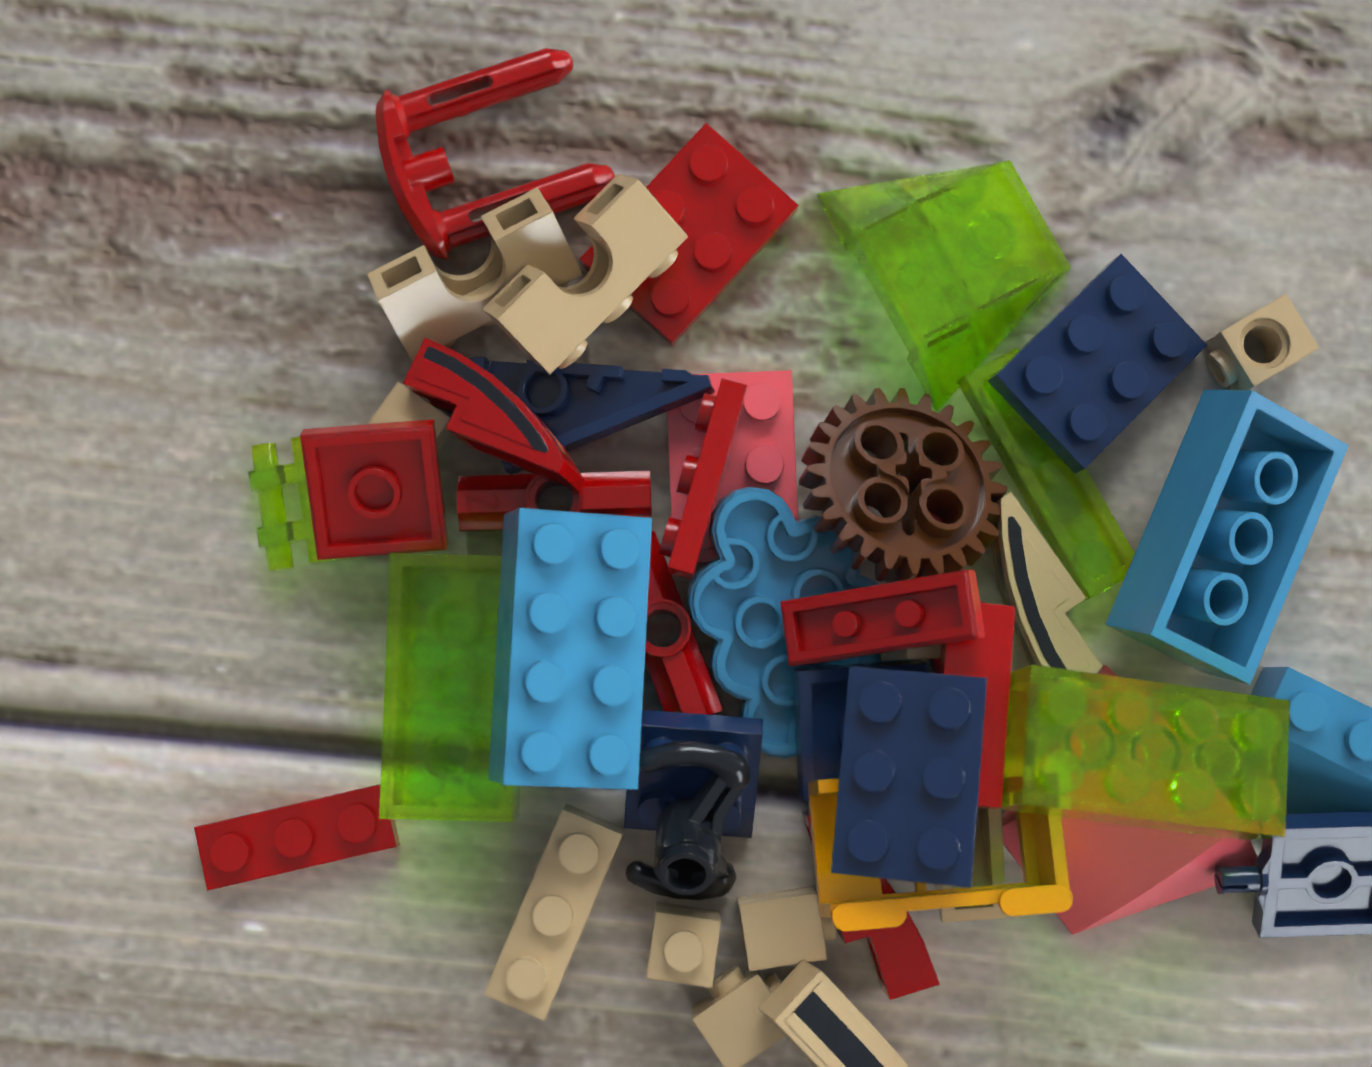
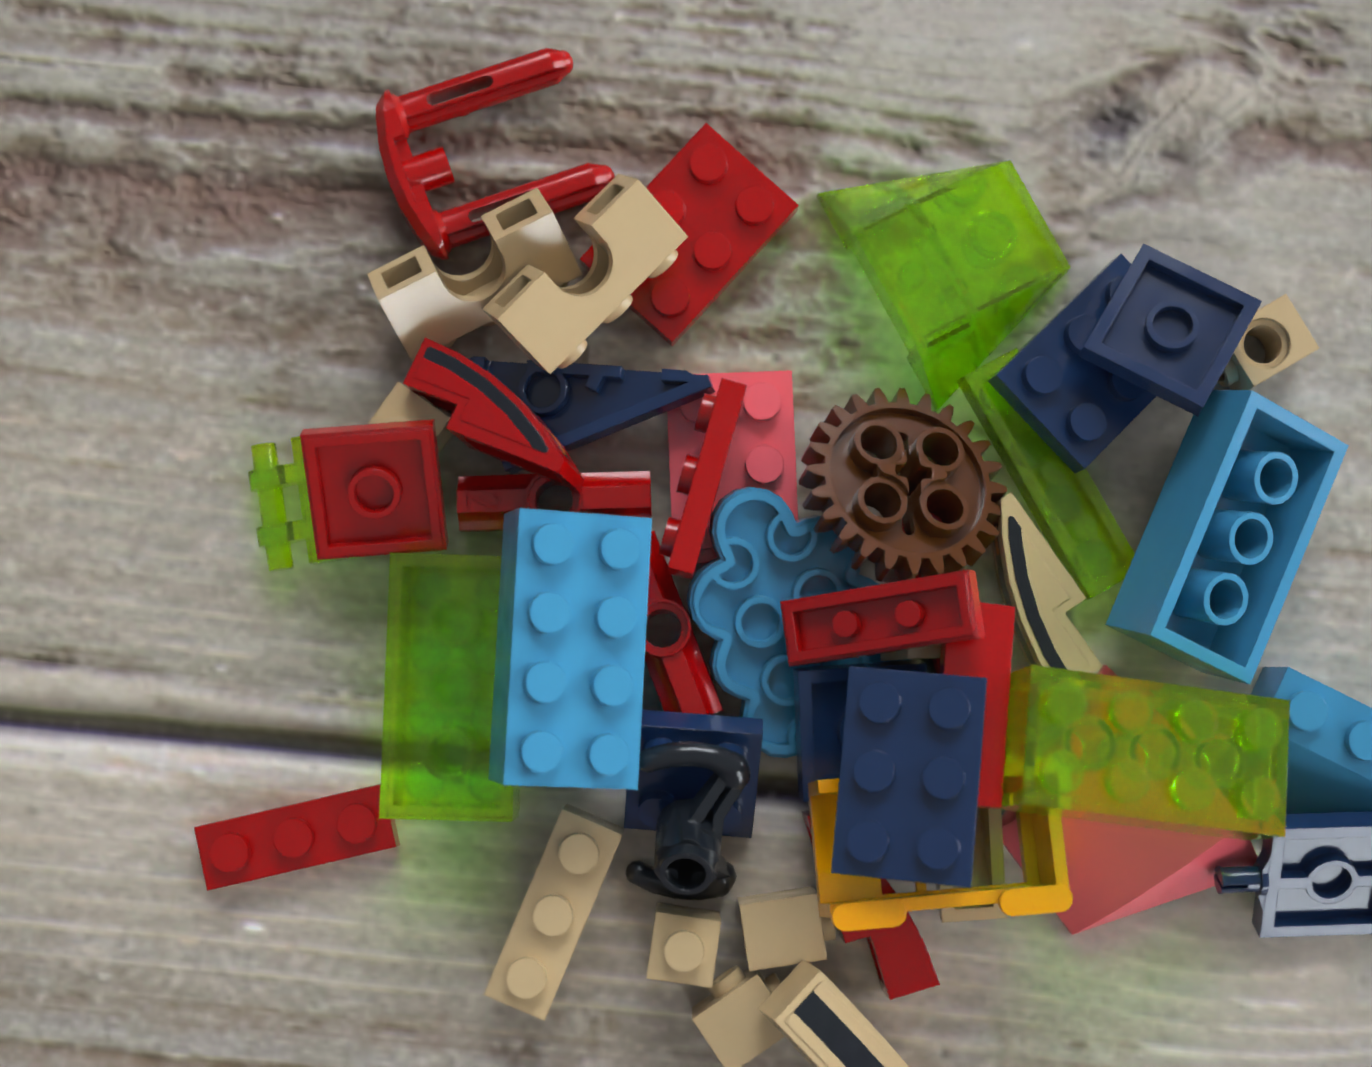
none -> dark blue plate [1080,243,1262,417]

